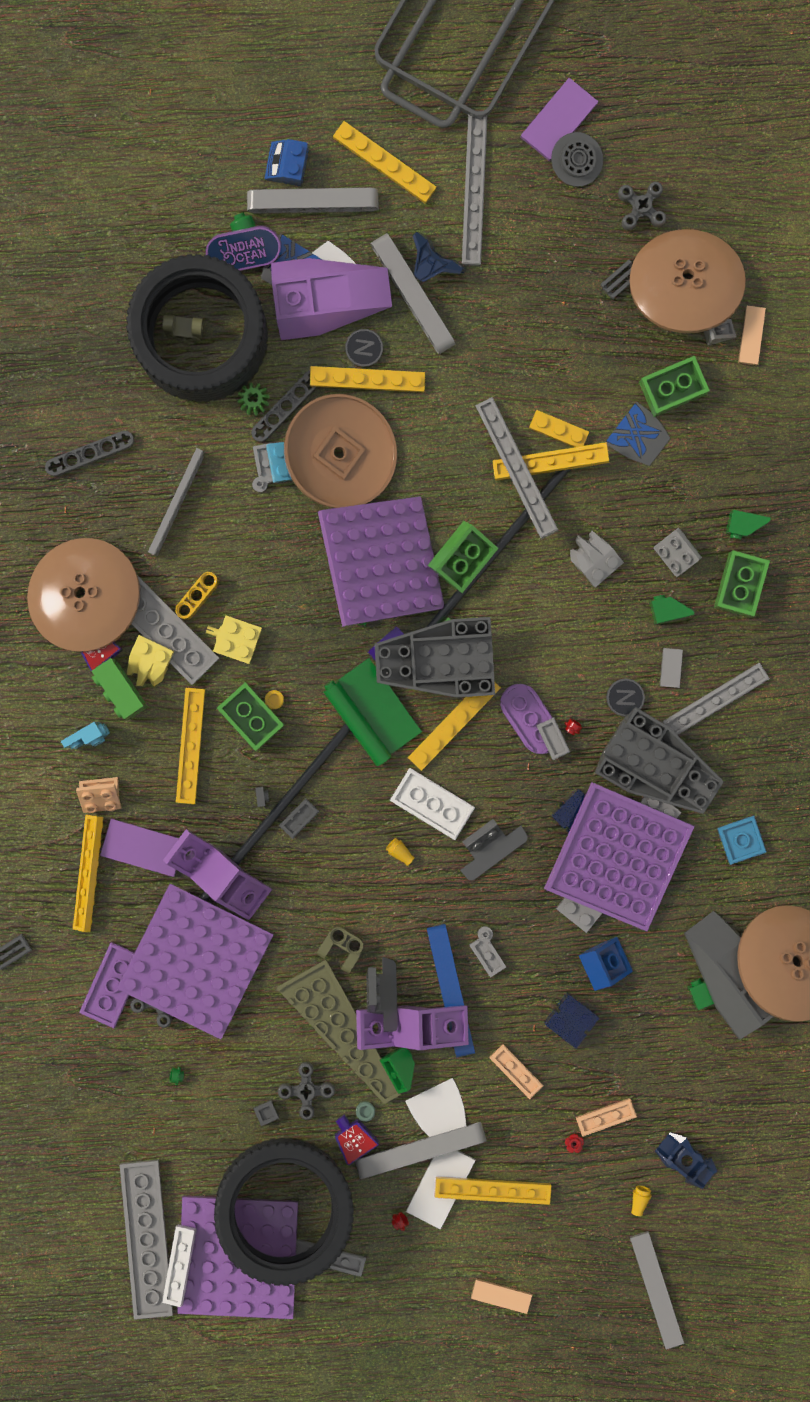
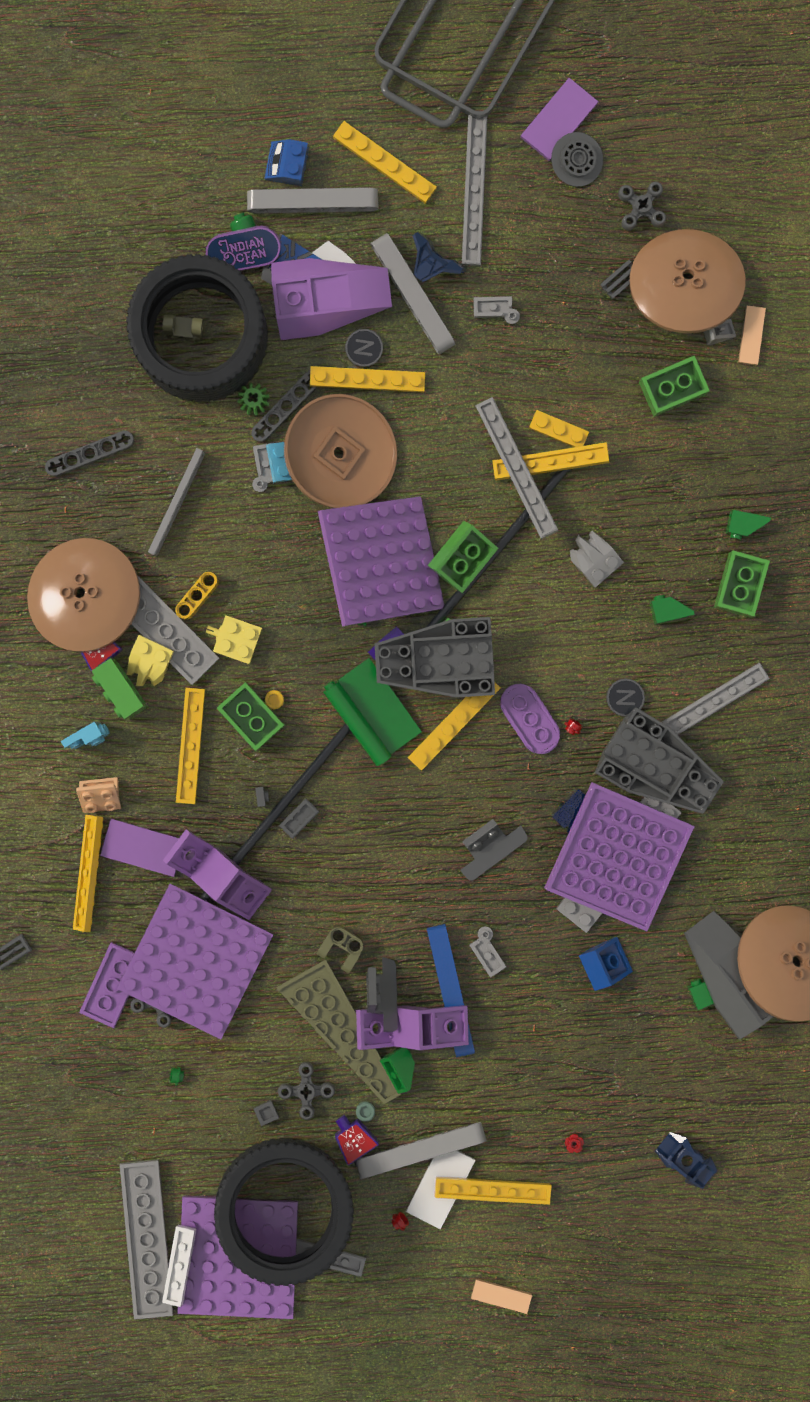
yellow cone [386,838,415,866] -> none
white tile [390,768,475,840] -> none
white sticker [405,1078,466,1137] -> none
light nougat tile [489,1044,543,1099] -> none
light grey tile [536,717,570,760] -> none
clear blue piece [544,992,600,1049] -> none
light nougat tile [576,1098,637,1136] -> none
sticker [605,402,670,466] -> none
light grey tile [630,1231,684,1349] -> none
yellow cone [631,1185,652,1216] -> none
light grey bracket [653,527,702,577] -> none
light grey tile [660,648,683,688] -> none
dark azure plate [717,816,766,865] -> none
none -> light grey hinge [473,296,520,325]

